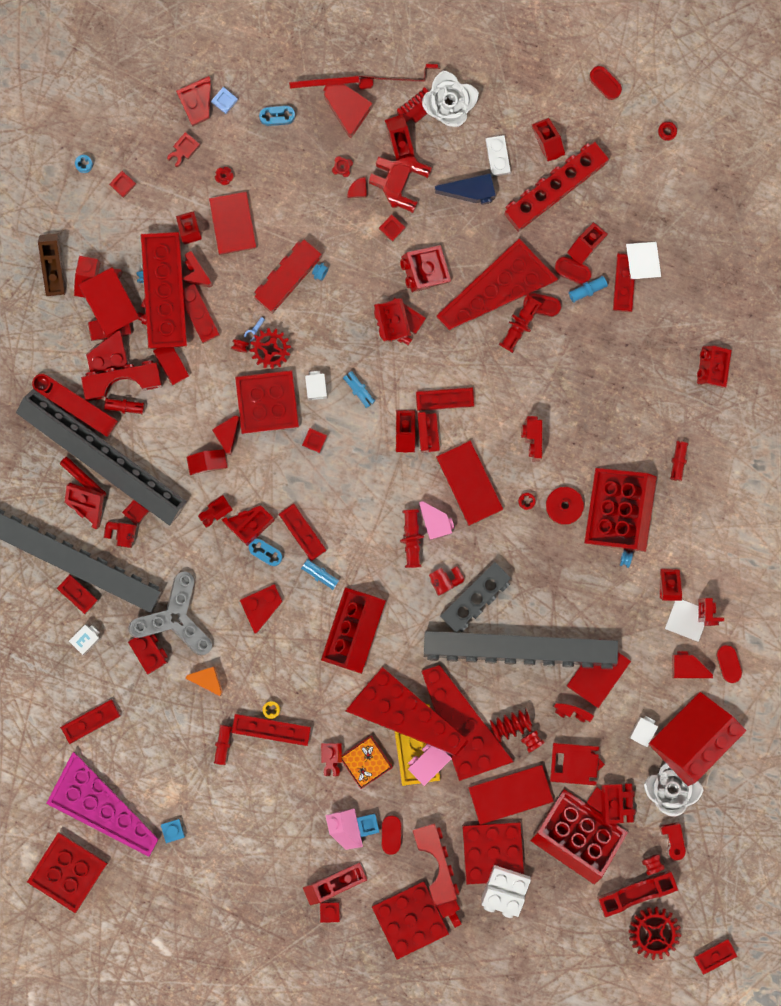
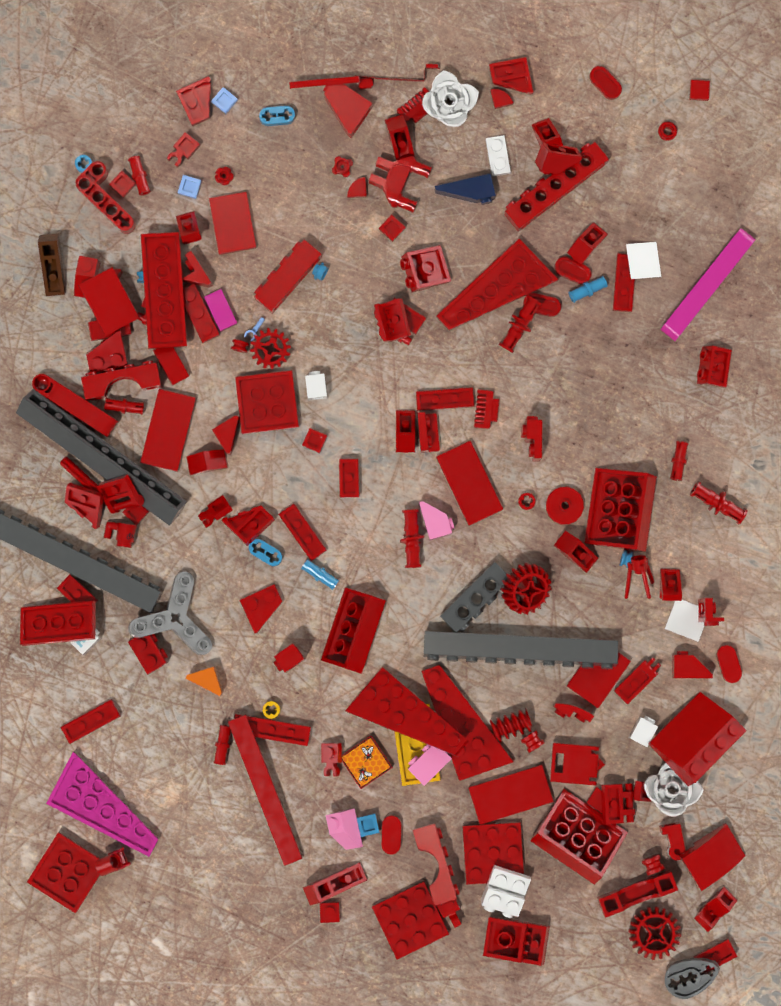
dark azure plate [161,819,185,843] -> none
dark azure pin [343,371,376,408] -> none
red piece [429,566,464,596] -> none
none -> red tile [20,601,96,646]
none -> red beam [76,161,135,234]
none -> red piece [95,847,131,876]
none -> red plate [96,474,144,514]
none -> red pin [128,156,151,196]
none -> red tile [140,389,196,472]
none -> light blue tile [178,175,202,199]
none -> dark pink tile [204,289,237,332]
none -> red tile [228,714,302,866]
none -> red brick [273,643,305,673]
none -> red plate [339,459,359,498]
none -> red piece [474,390,500,429]
none -> red slope [483,917,550,966]
none -> red wing [489,57,533,95]
none -> red tile [490,89,513,109]
none -> red gear [501,563,552,615]
none -> red slope [535,142,582,174]
none -> red slope [554,530,598,573]
none -> red hinge [614,657,661,705]
none -> red plant [624,555,654,599]
none -> red plate [634,781,651,802]
none -> dark pink beam [660,228,756,341]
none -> dark grey piece [665,958,720,999]
none -> red slope [679,823,745,891]
none -> red tile [689,80,710,101]
none -> red piece [690,481,748,525]
none -> red slope [694,887,737,932]

